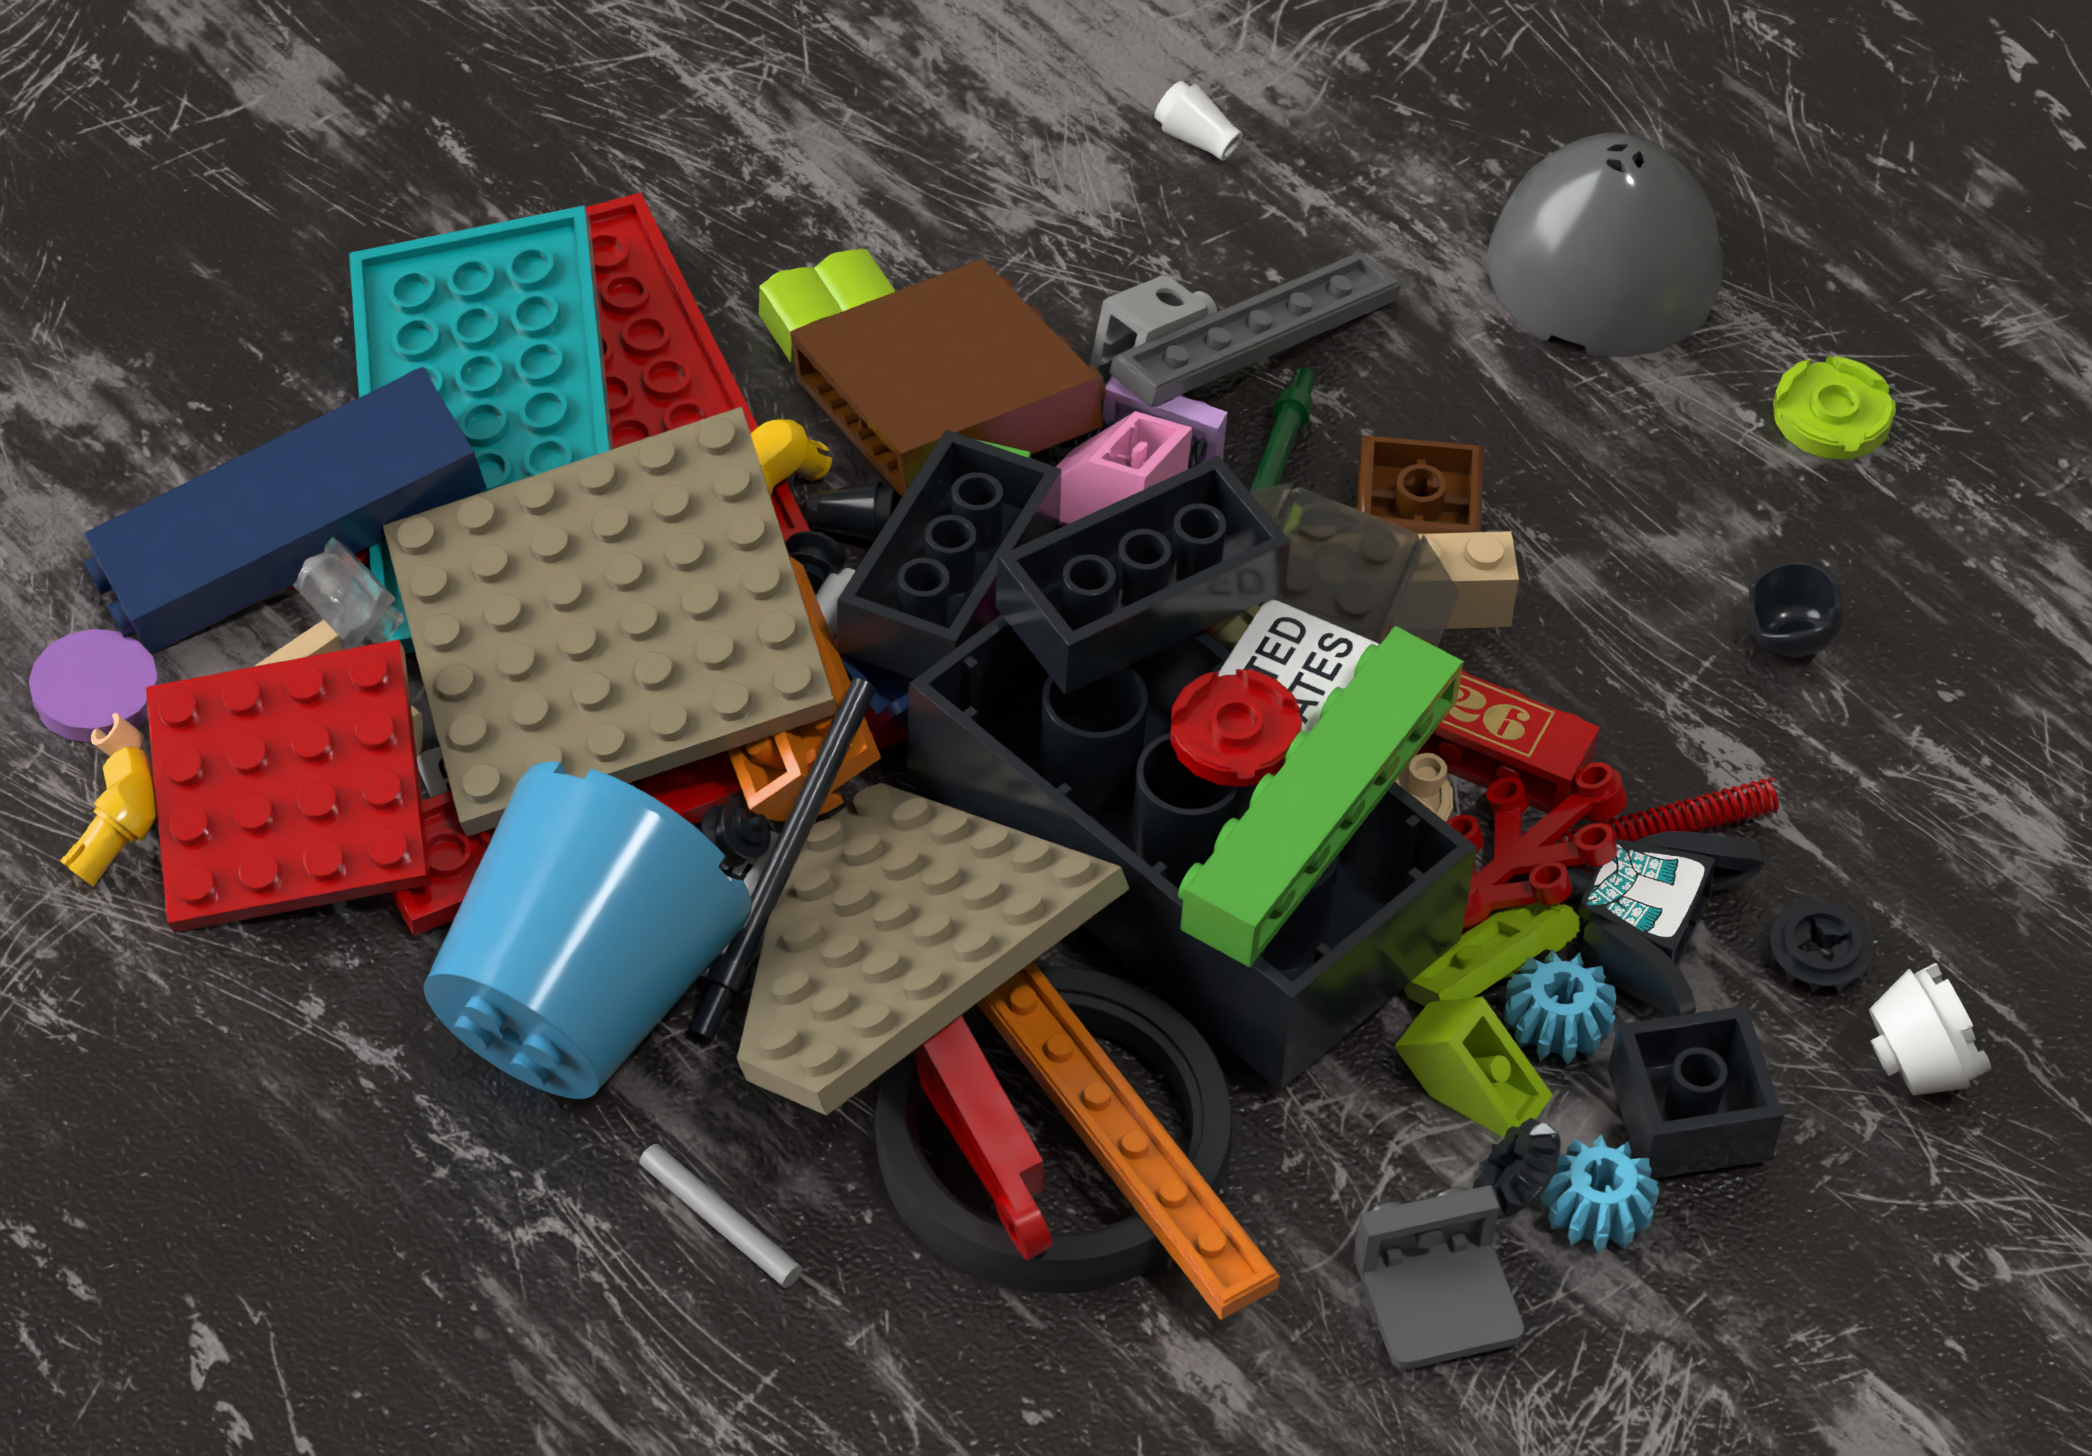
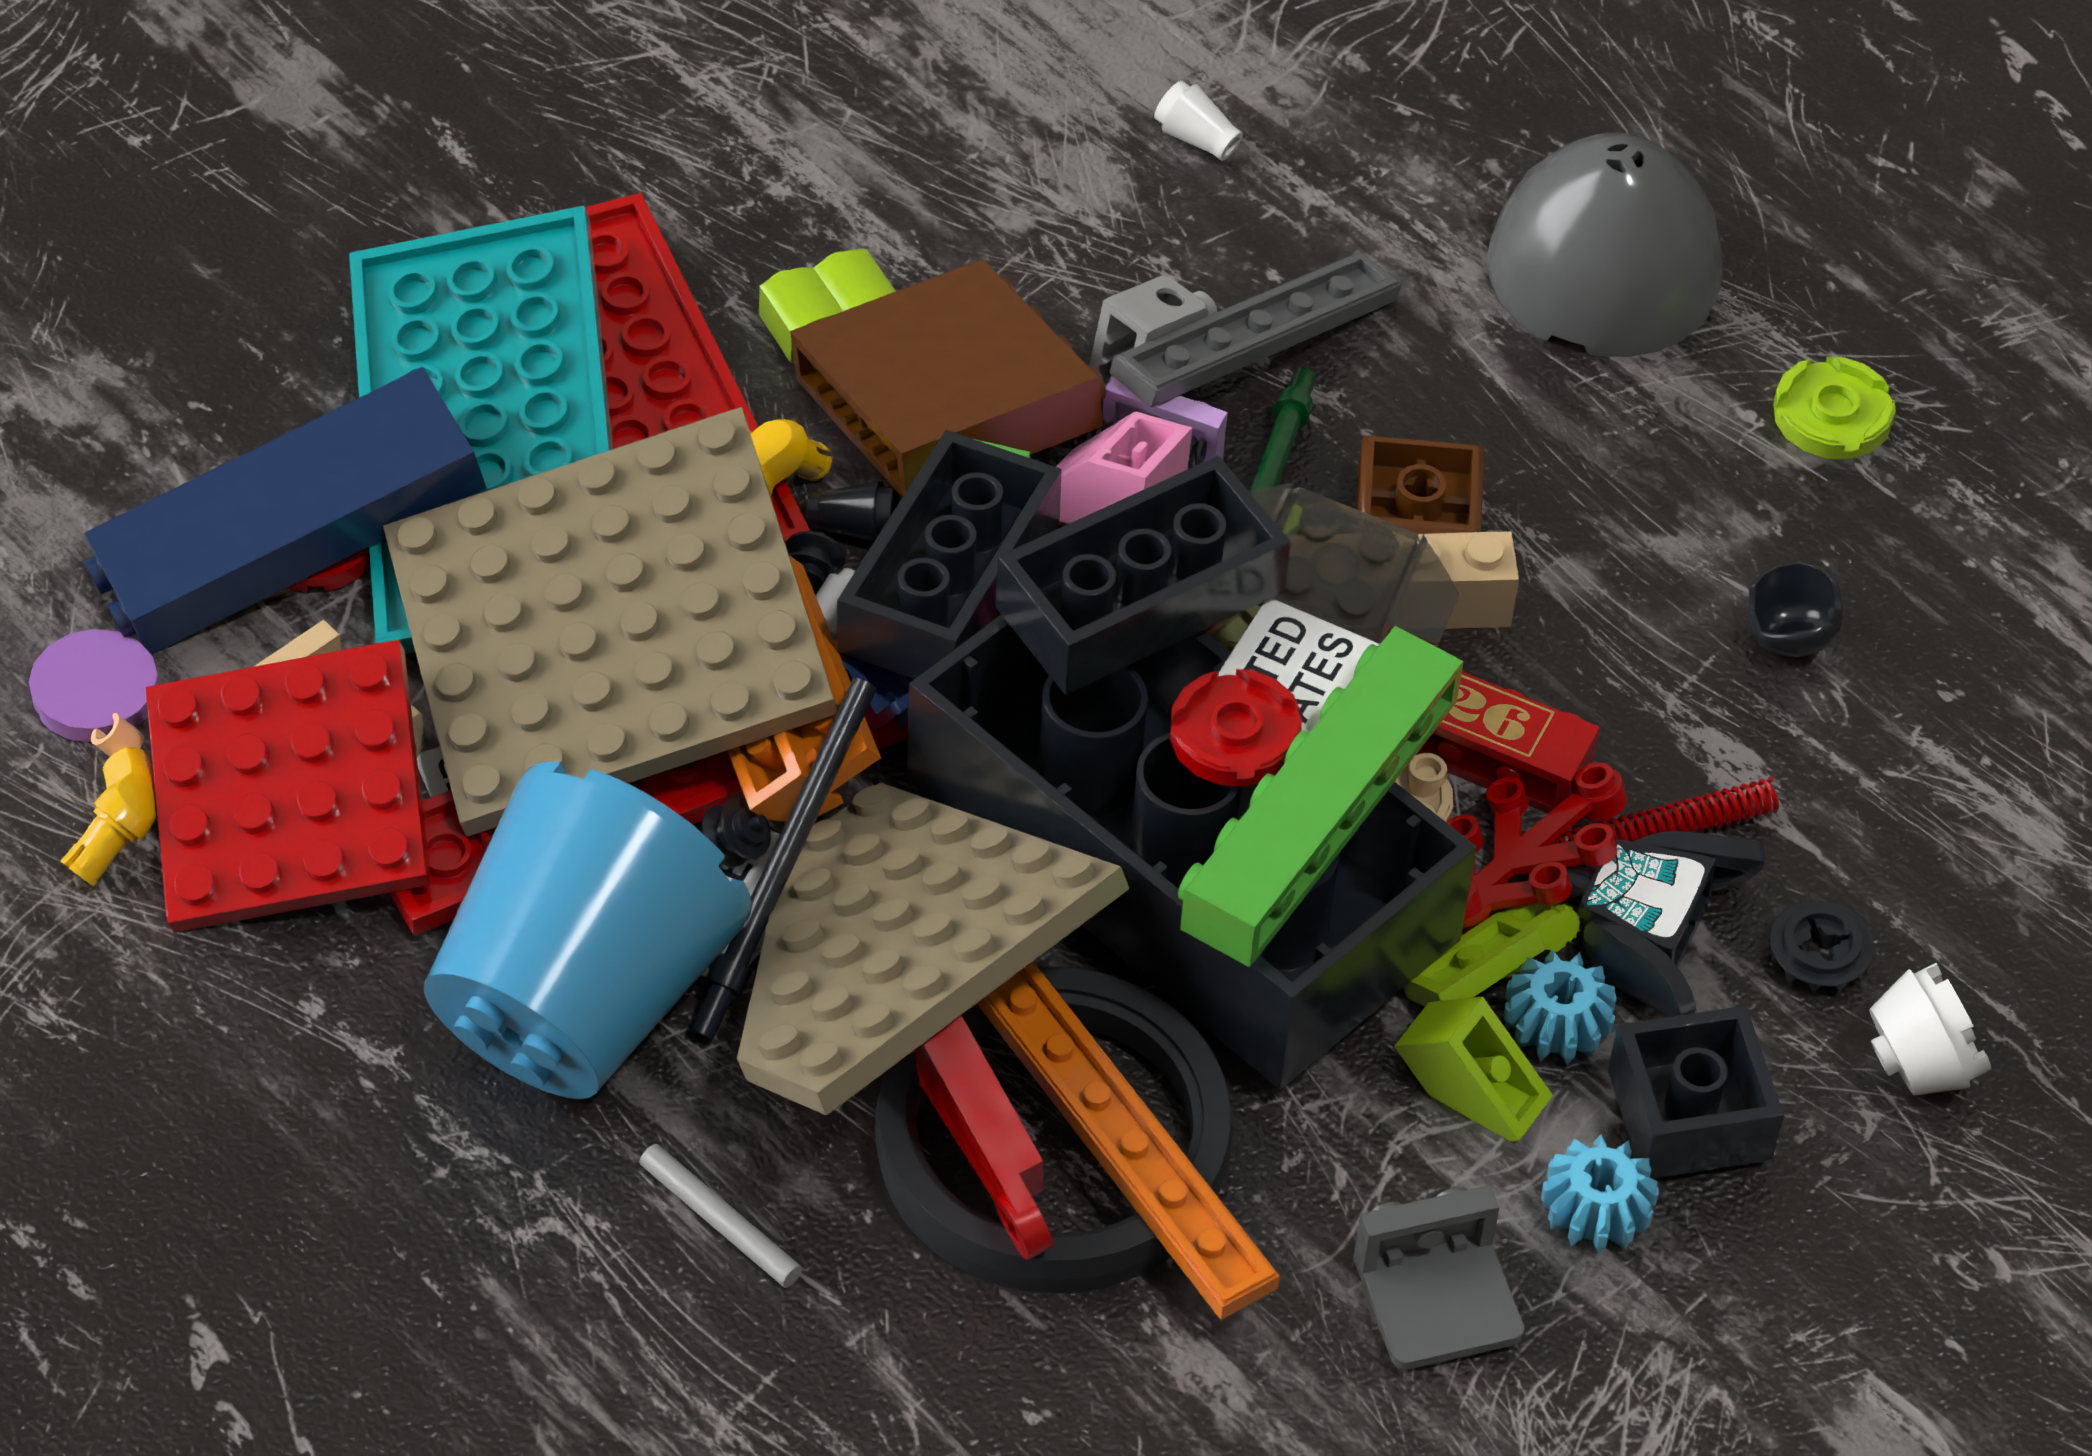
clear hips [293,537,404,647] -> none
black gear [1472,1118,1561,1219] -> none

